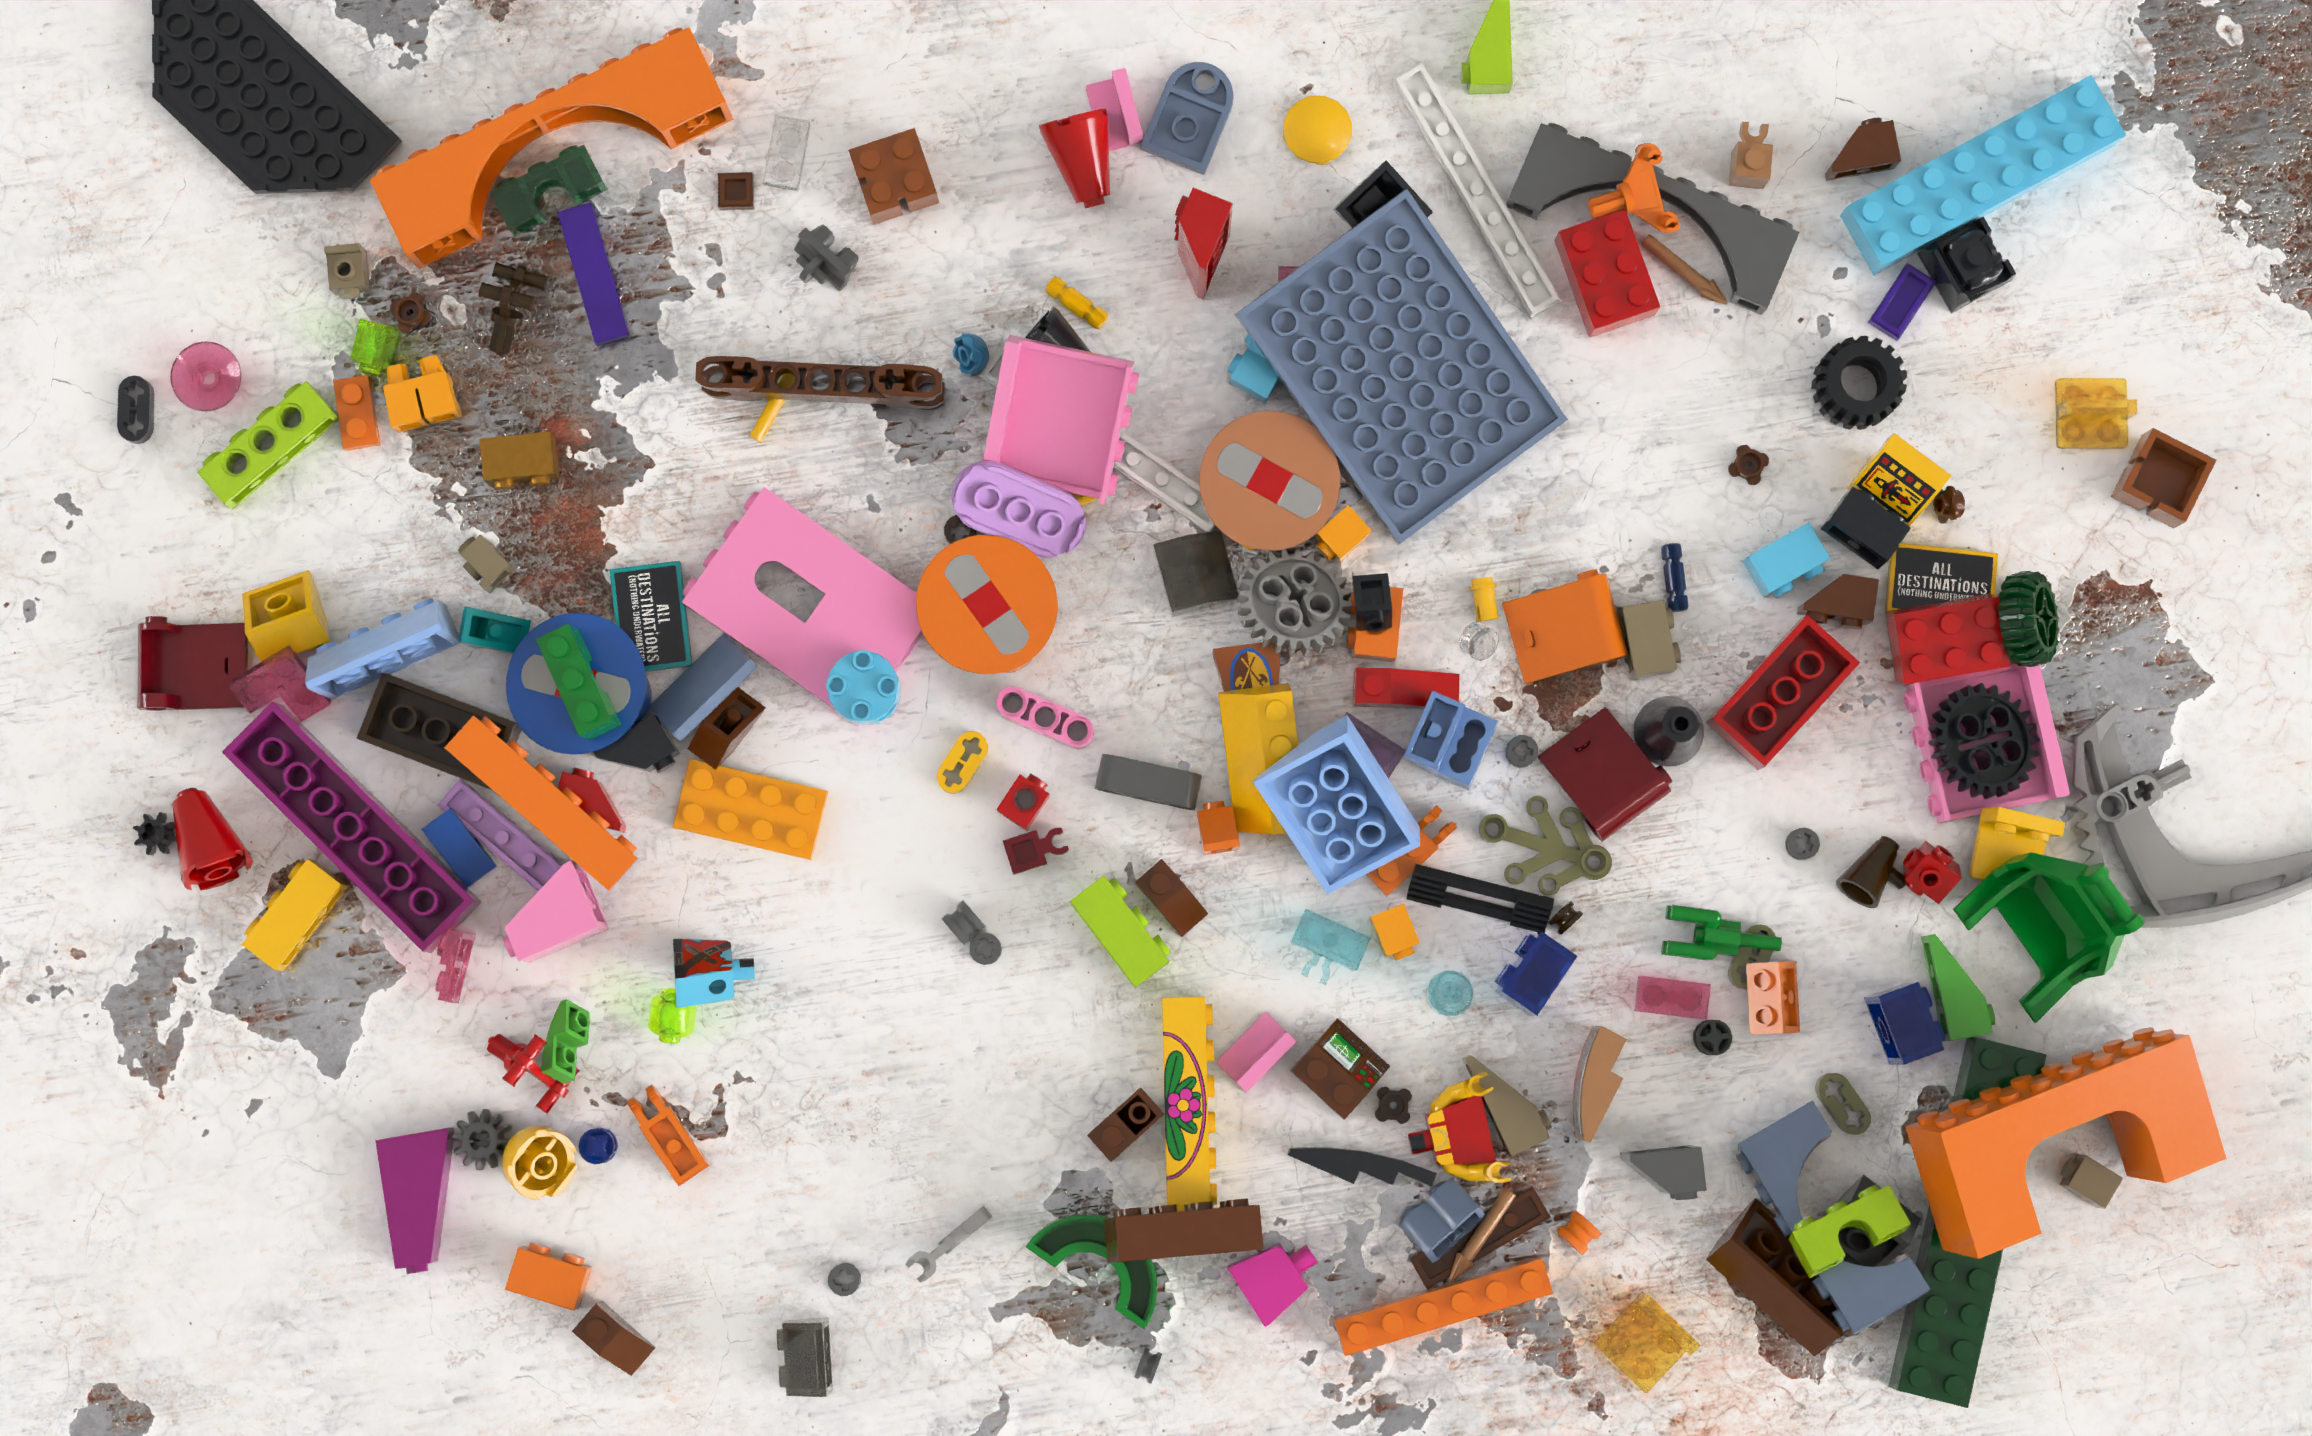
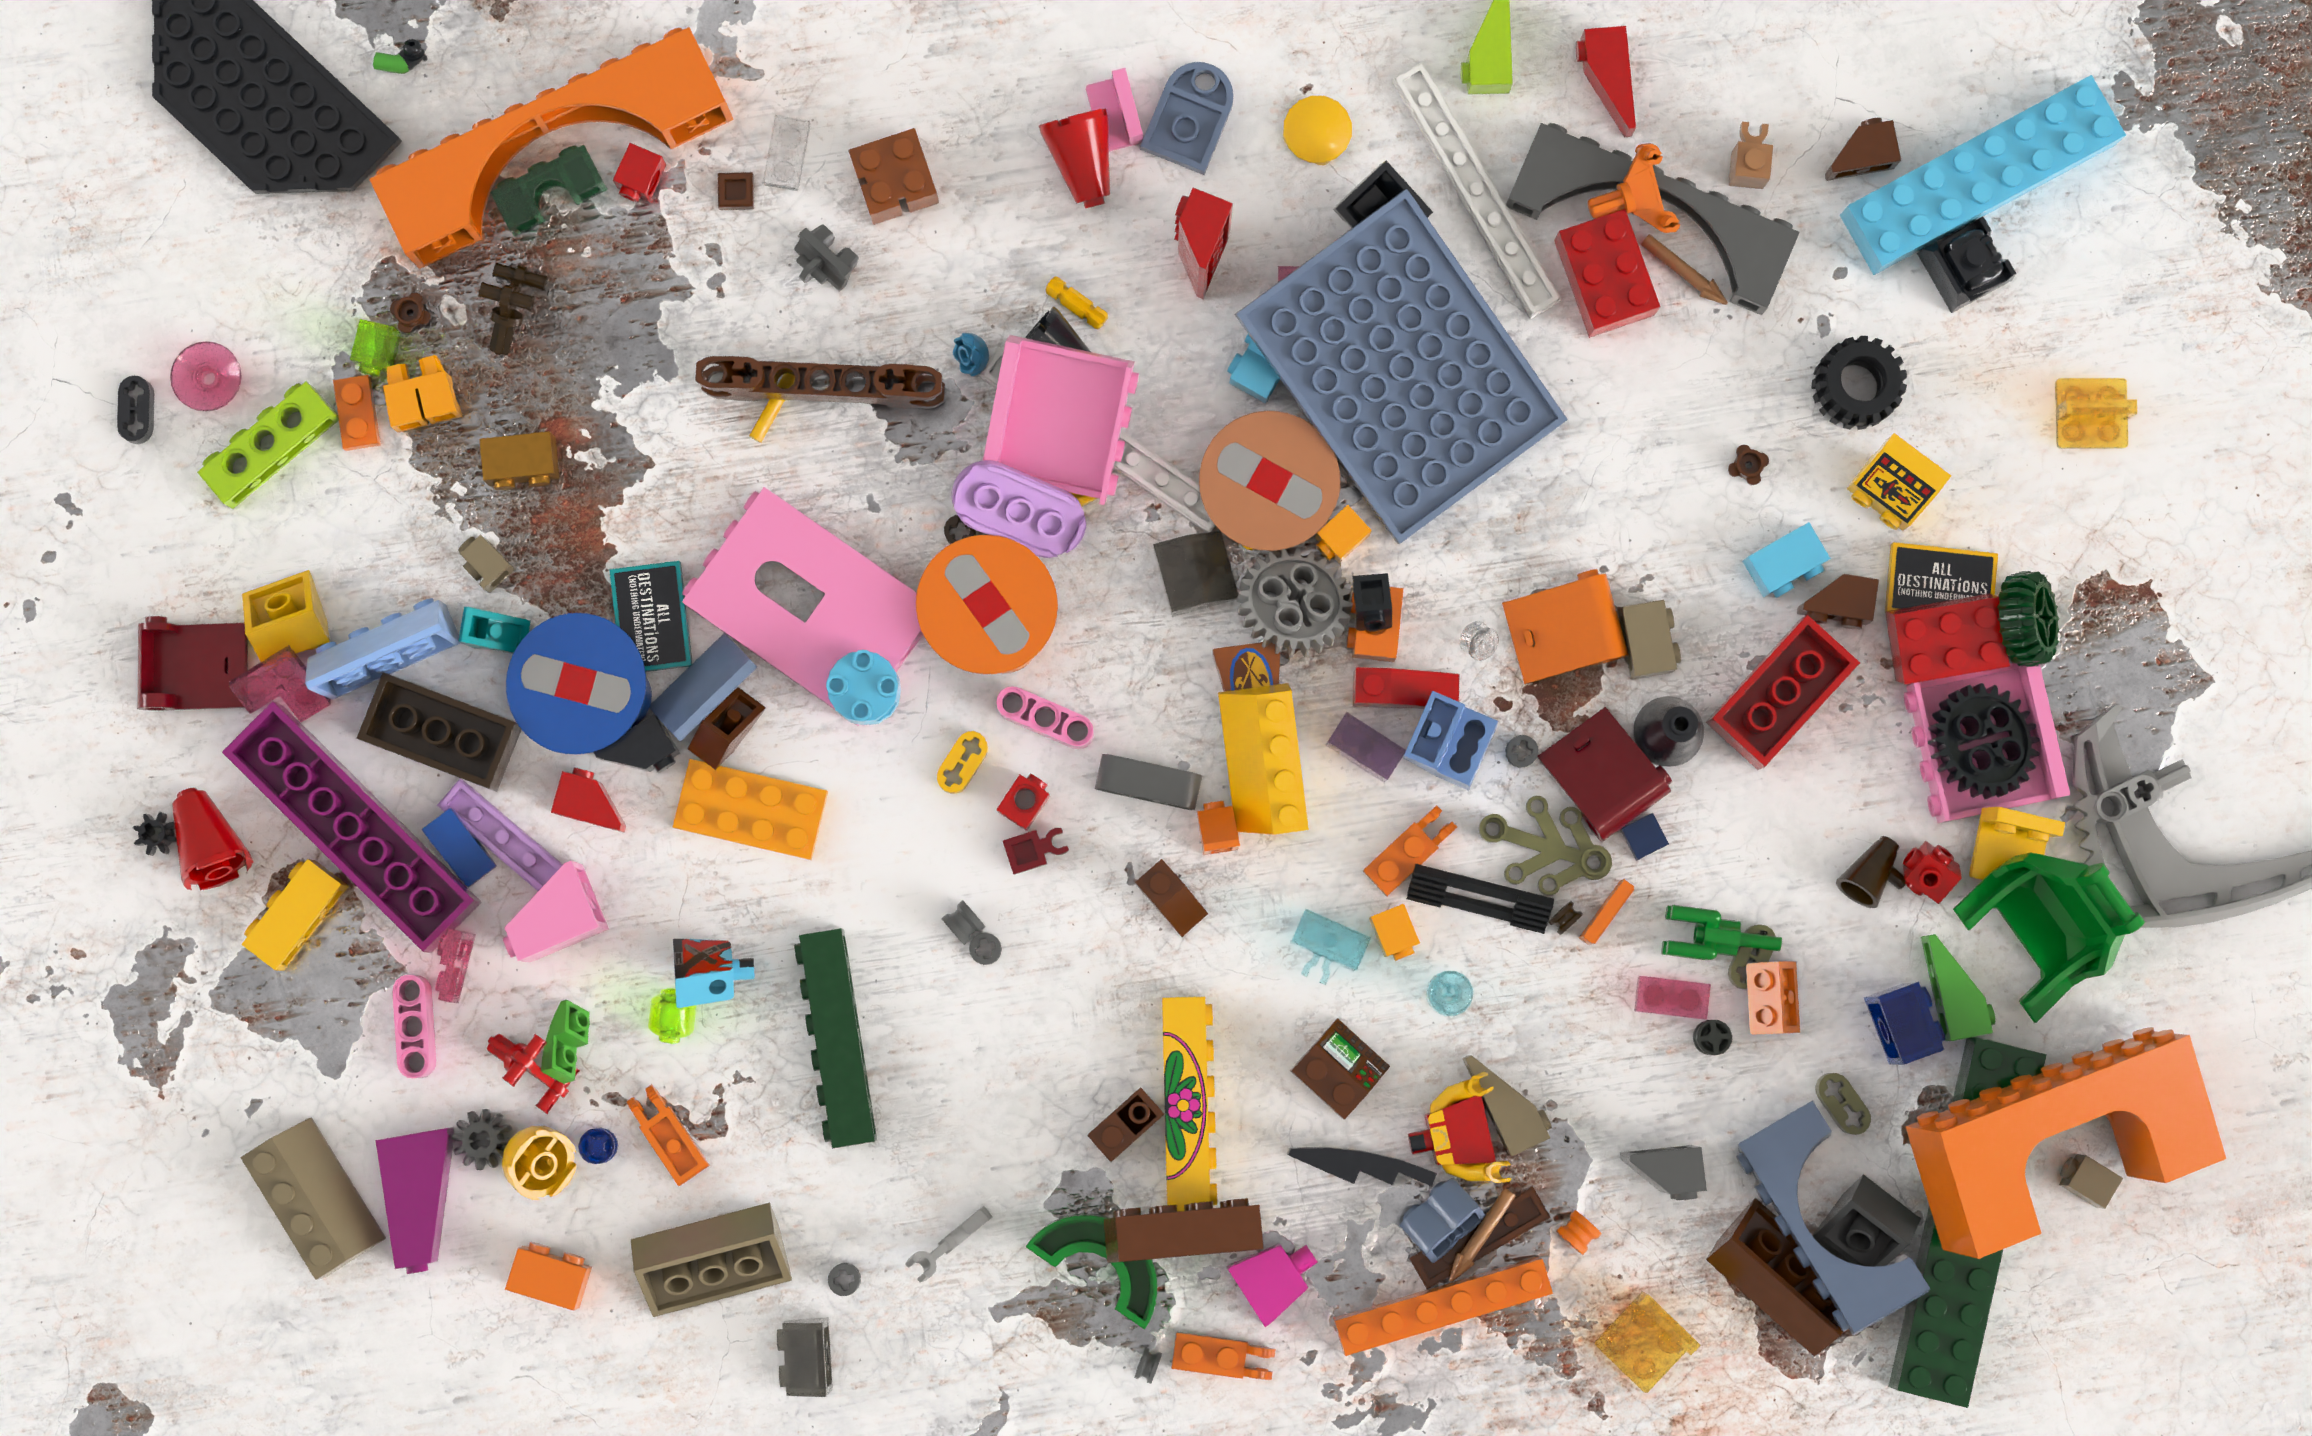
dark tan brick [324,243,370,299] -> none
orange brick [444,715,638,891] -> none
green arch [536,624,621,740] -> none
dark purple tile [557,202,630,346] -> none
reddish brown slope [572,1301,656,1376] -> none
lime brick [1070,875,1171,989] -> none
bright pink panel [1217,1013,1297,1092] -> none
light blue slope [1253,715,1420,894] -> none
dark brown plate [1375,1087,1412,1124] -> none
yellow pin [1469,577,1499,622] -> none
clear blue brick [1494,931,1578,1016] -> none
medium nougat slope [1572,1026,1627,1143] -> none
dark blue axle [1661,543,1689,612] -> none
dark grey bush [1785,828,1820,860] -> none
lime arch [1788,1185,1911,1278] -> none
black brick [1820,487,1911,570] -> none
dark purple tile [1868,263,1937,341] -> none
reddish brown plate [1933,486,1965,524] -> none
dark orange piece [2111,428,2217,528] -> none
none -> dark tan slope [240,1118,386,1280]
none -> arm [373,39,424,74]
none -> bright pink beam [392,974,436,1078]
none -> red brick [613,143,666,202]
none -> dark tan slope [631,1202,792,1317]
none -> dark green brick [794,928,877,1149]
none -> orange hinge [1172,1332,1276,1380]
none -> red slope [1576,26,1636,138]
none -> orange tile [1579,879,1634,945]
none -> dark blue tile [1620,813,1669,861]

